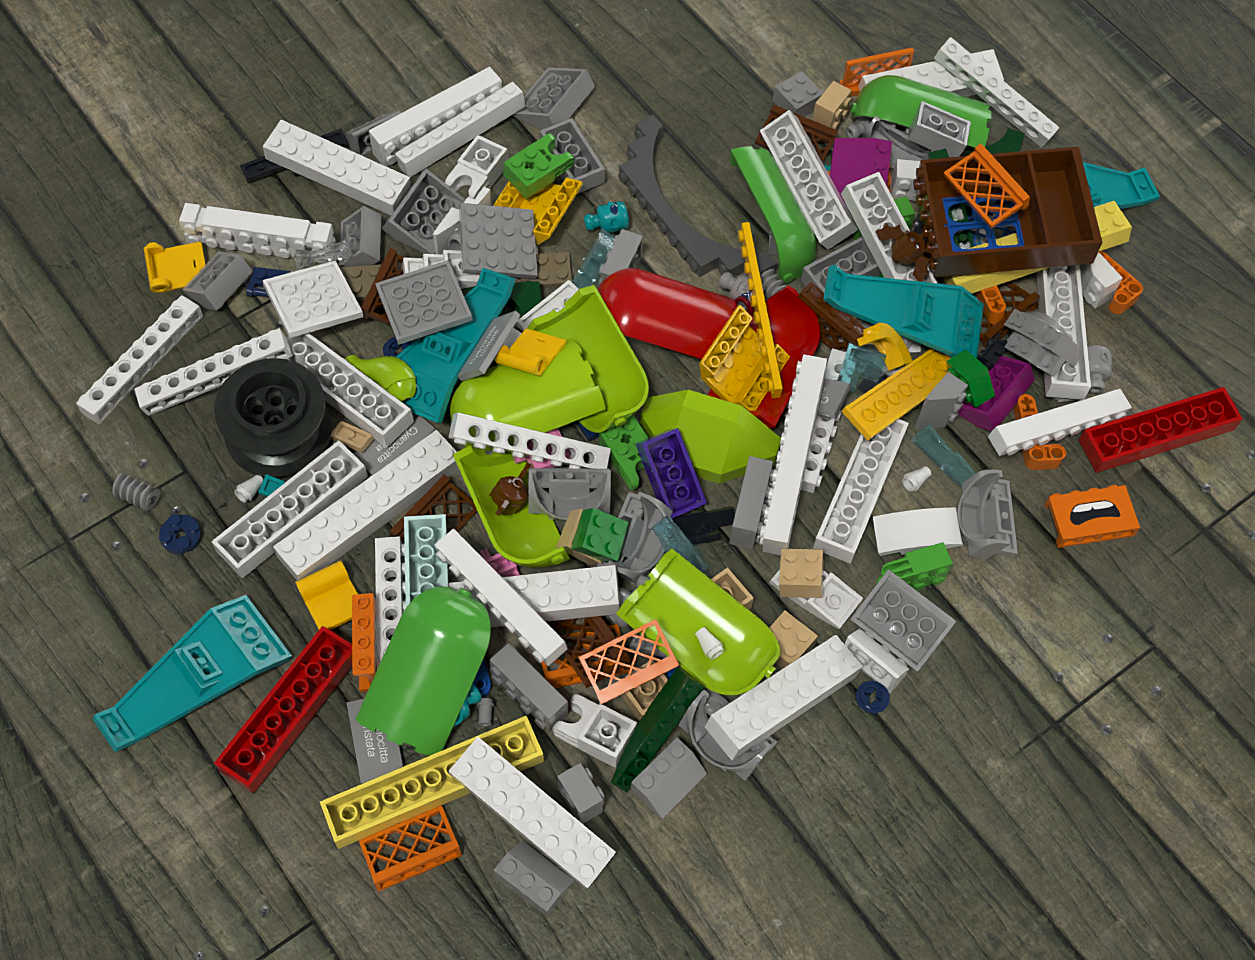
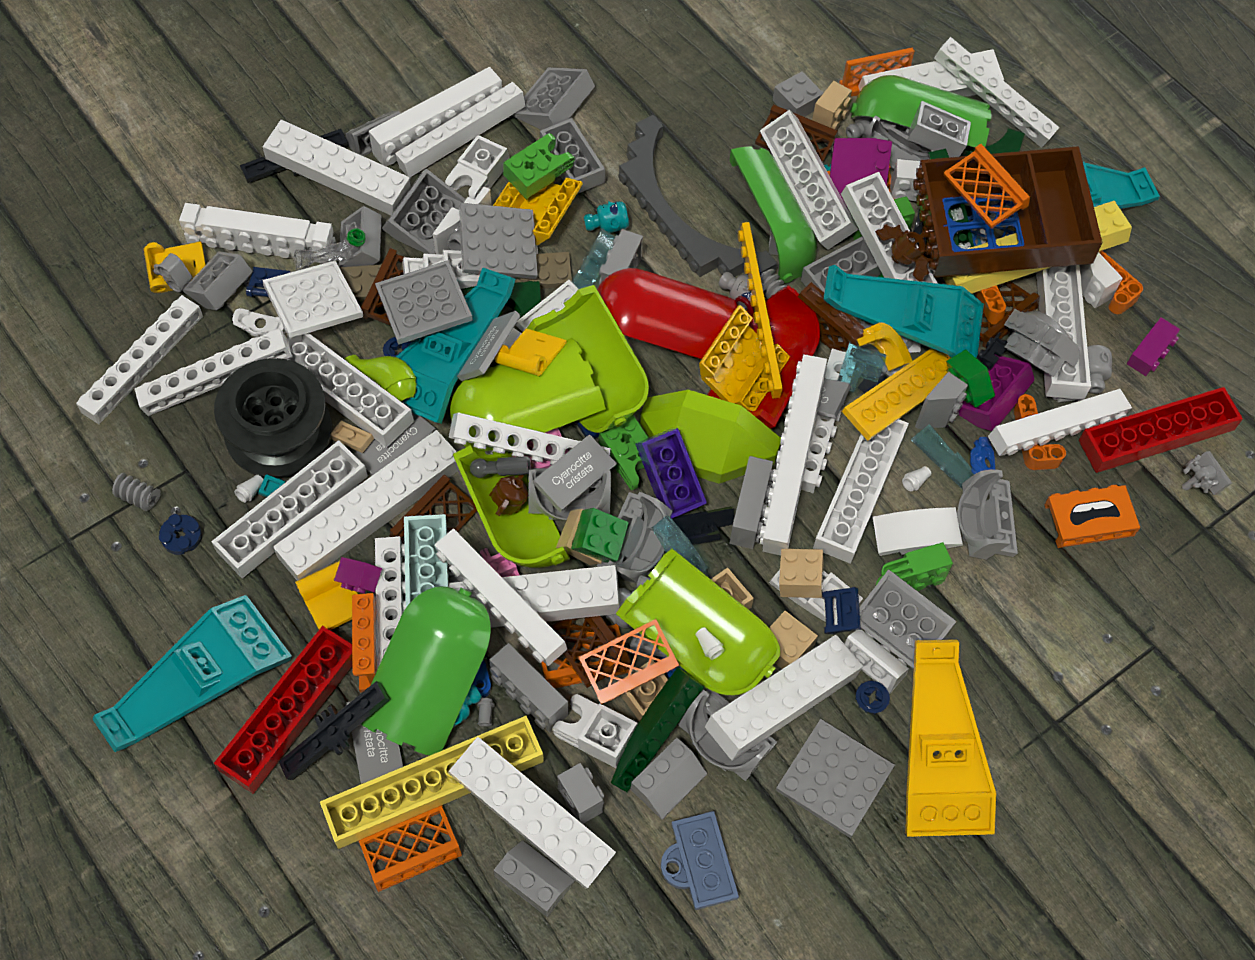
none -> light grey beam [153,253,192,292]
none -> white piece [232,308,286,337]
none -> black hinge [279,681,389,781]
none -> magenta brick [334,557,382,594]
none -> green plate [347,228,366,247]
none -> dark grey piece [470,456,531,478]
none -> light grey tile [532,435,617,512]
none -> sand blue plate [661,811,739,910]
none -> light grey plate [776,719,895,838]
none -> dark blue plate [822,587,861,634]
none -> yellow wing [905,640,996,837]
none -> blue piece [970,437,996,474]
none -> magenta brick [1127,317,1180,376]
none -> light grey piece [1182,451,1232,495]

